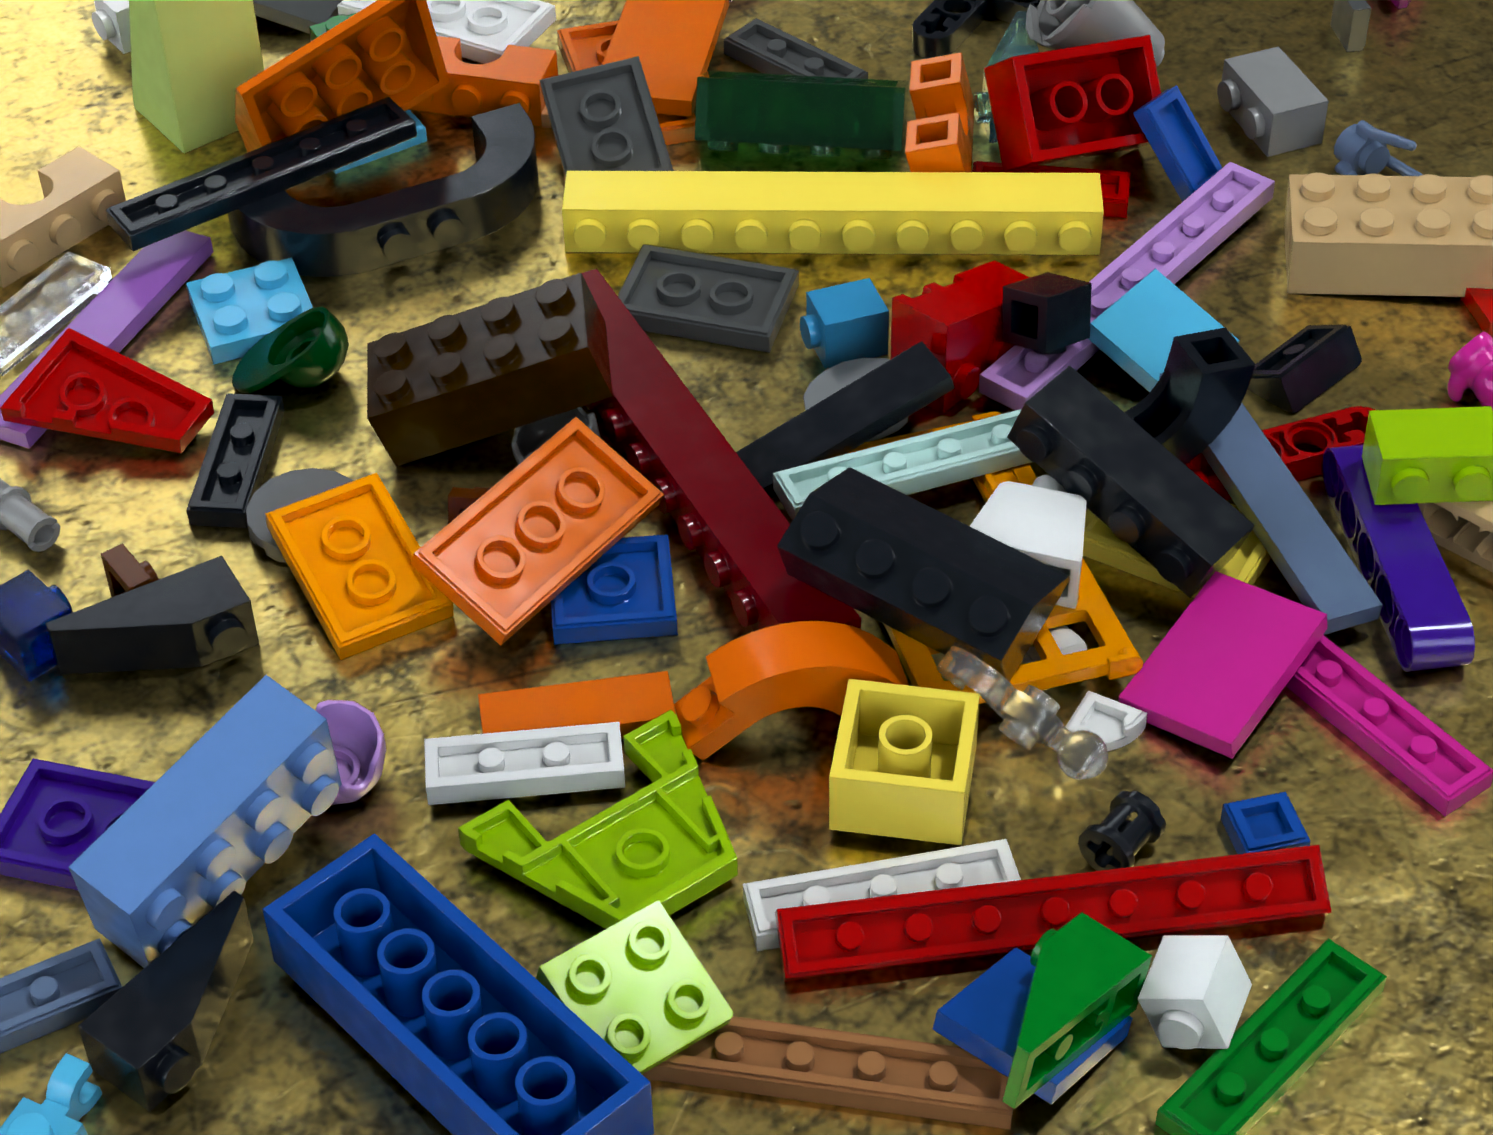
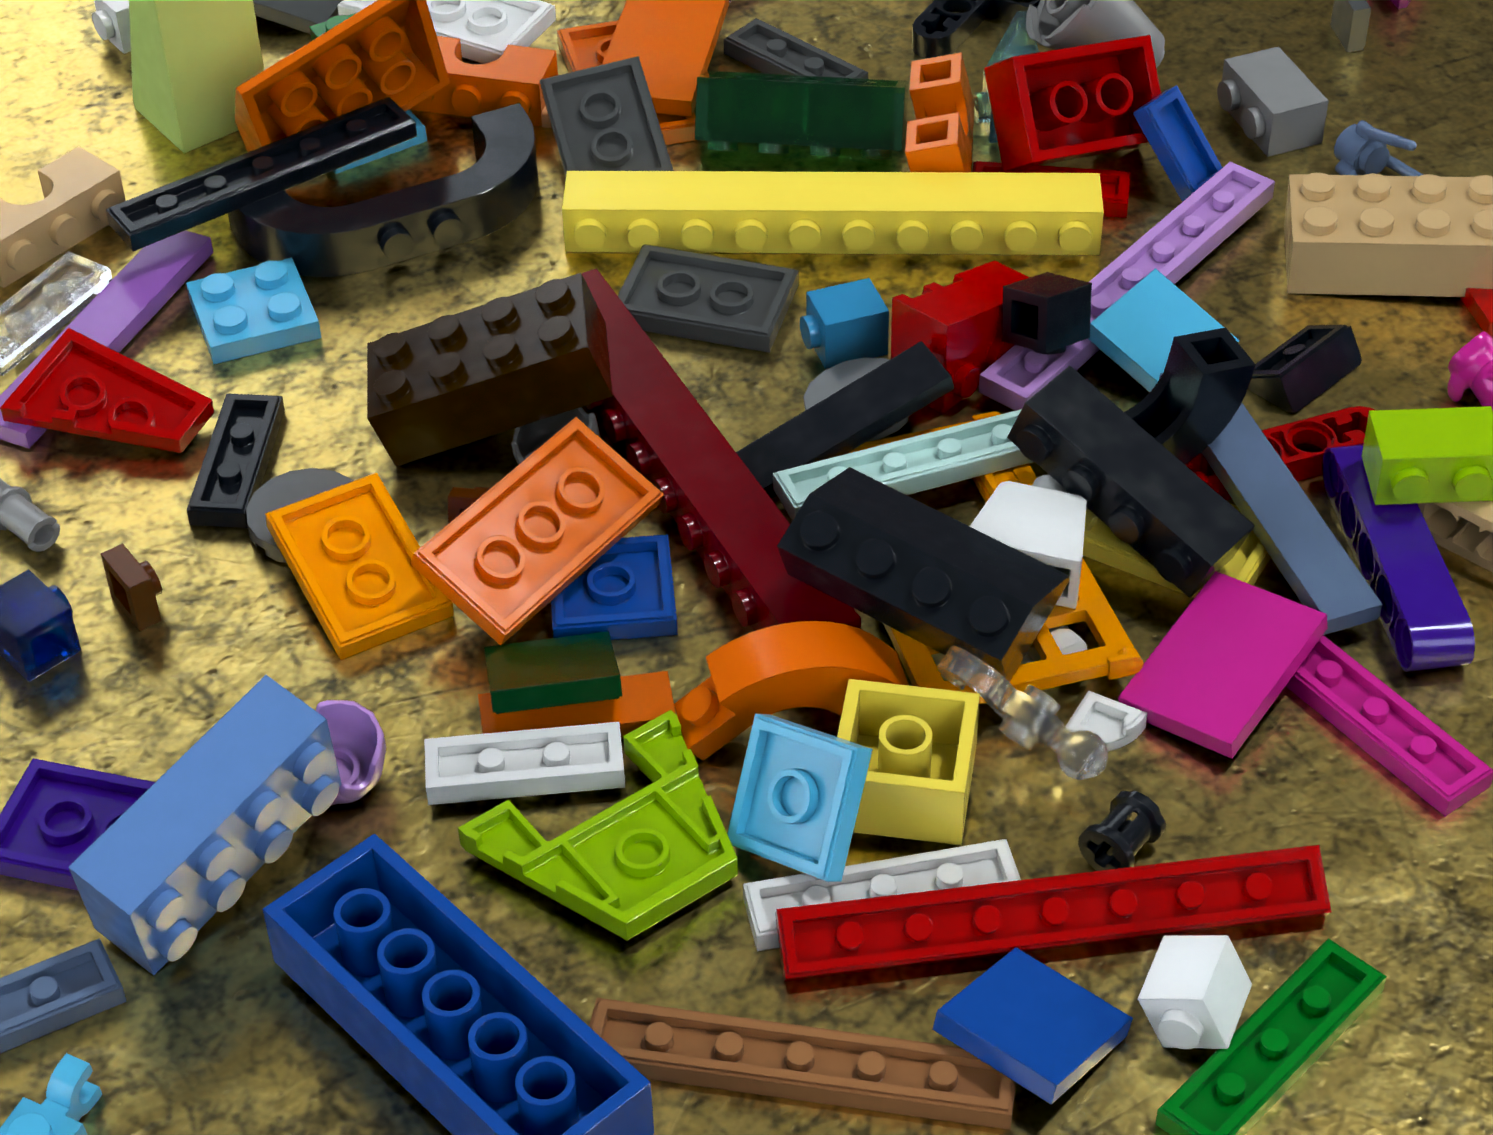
black slope [45,556,259,675] -> none
black slope [78,891,254,1112] -> none
dark green cap [232,306,349,393] -> none
lime bracket [536,900,733,1074] -> none
green slope [1002,912,1152,1109] -> none
blue tile [1221,791,1311,854] -> none
none -> dark green tile [484,631,622,714]
none -> medium azure tile [727,713,873,882]

